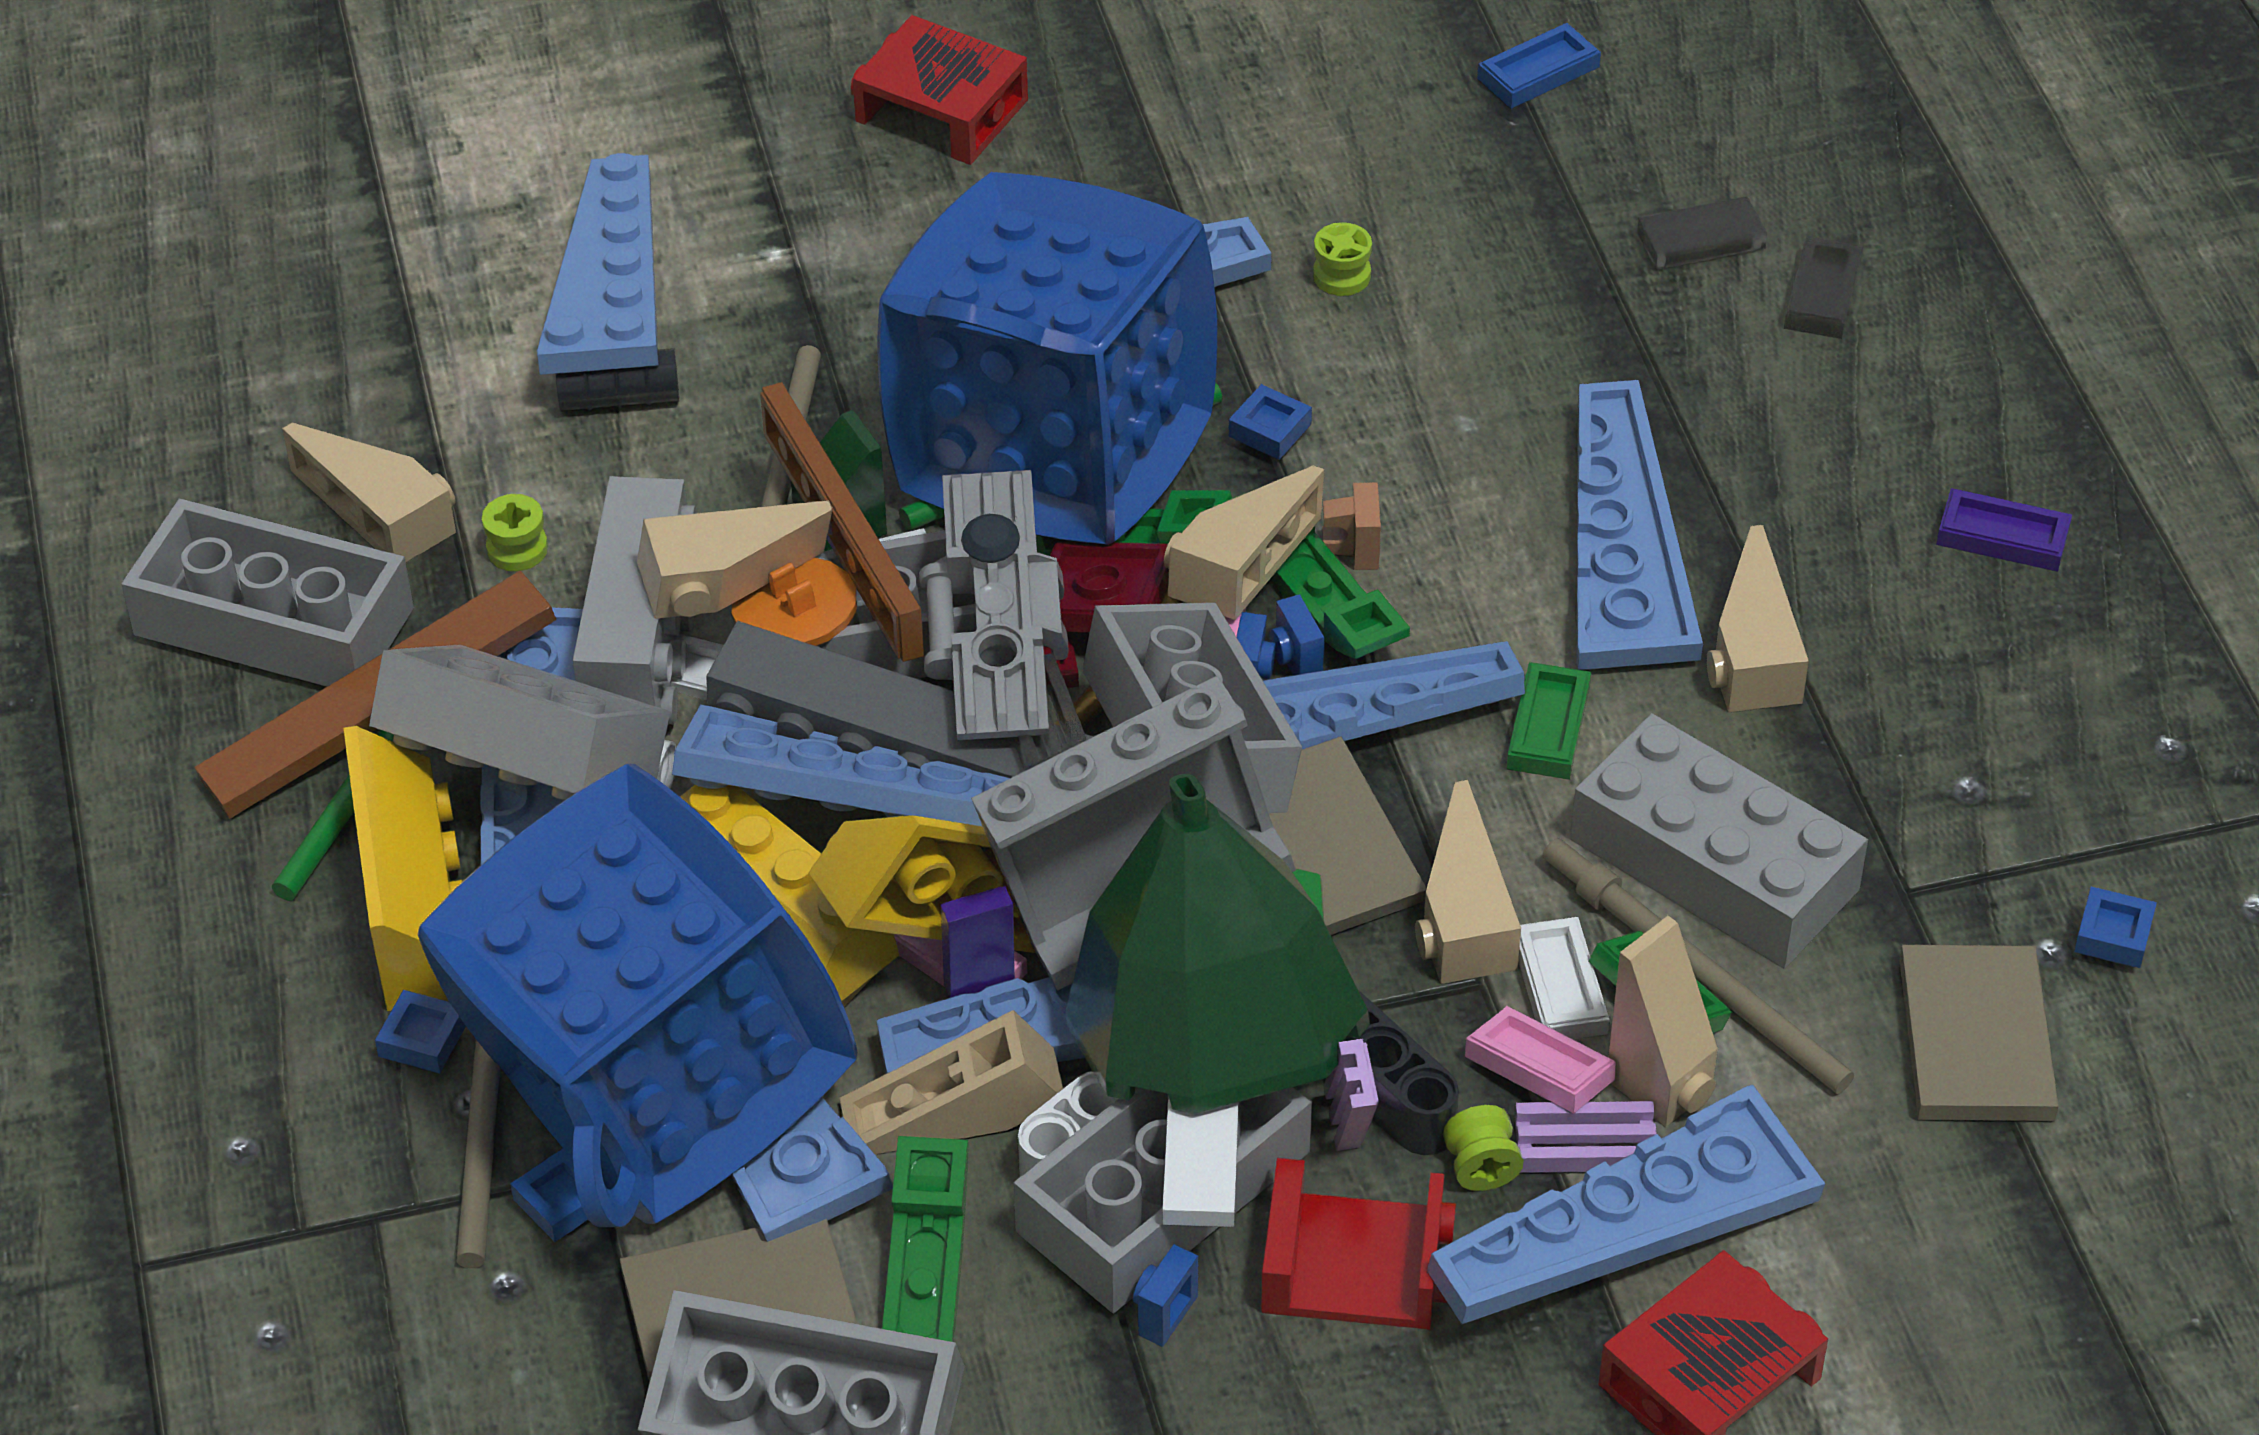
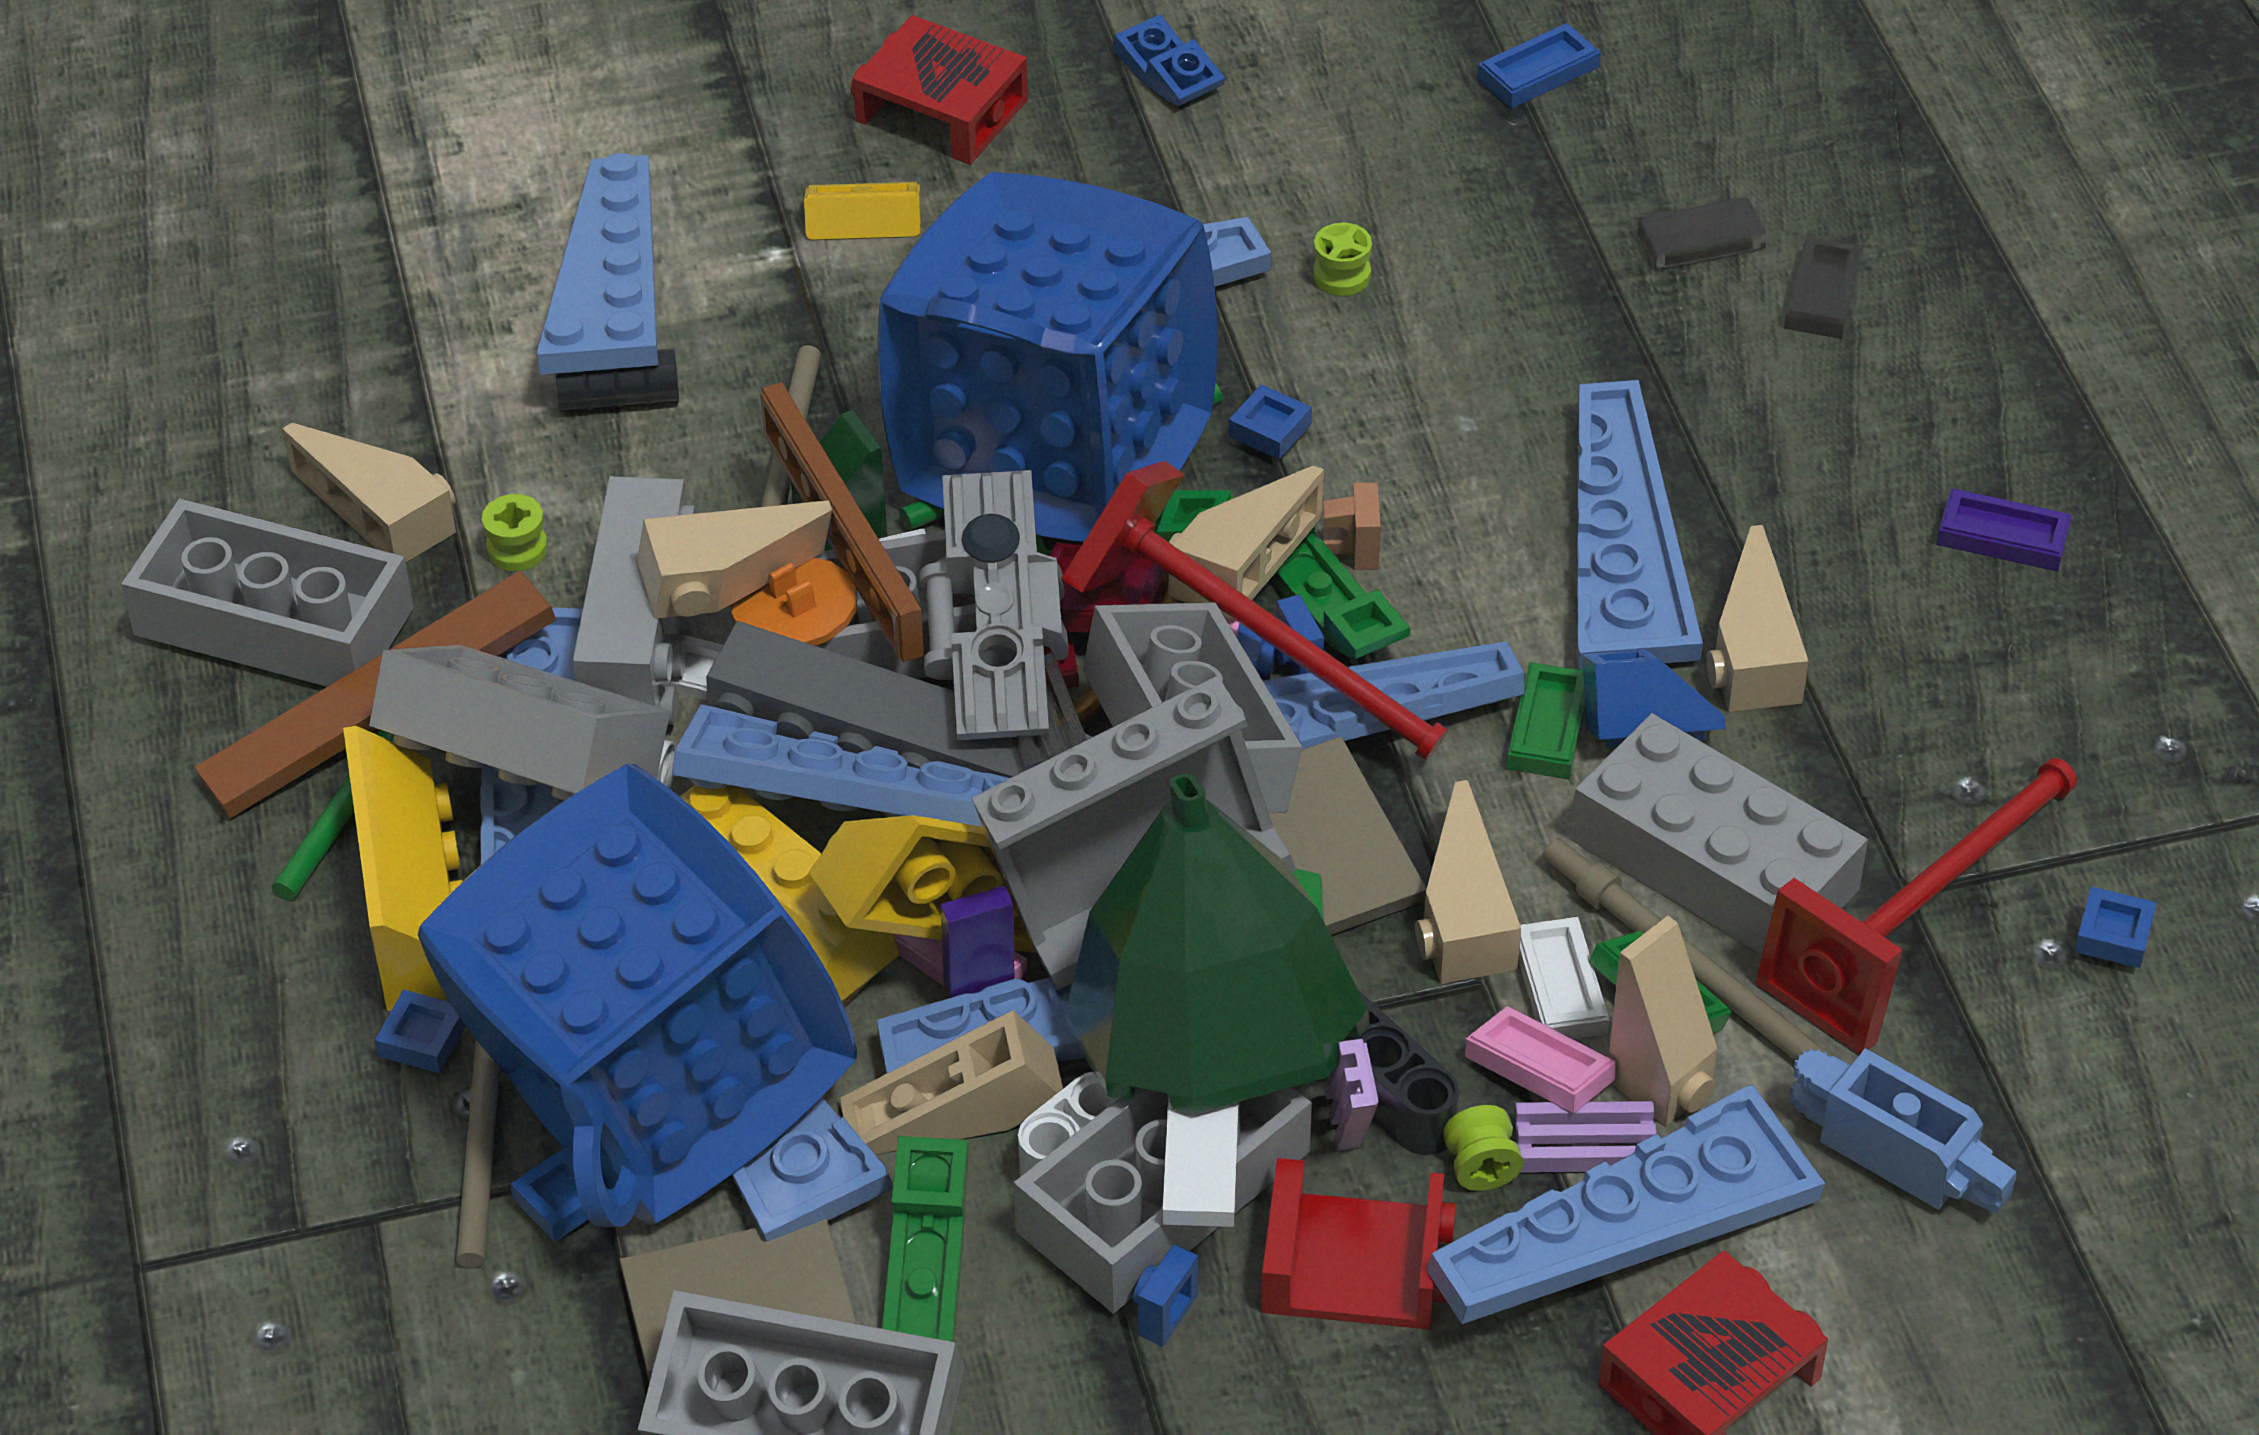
dark tan tile [1899,945,2059,1121] -> none
none -> yellow slope [804,182,921,240]
none -> red tile [1061,461,1448,761]
none -> blue slope [1112,14,1225,106]
none -> blue slope [1582,649,1726,748]
none -> red tile [1755,758,2077,1055]
none -> medium blue hinge [1789,1048,2016,1214]

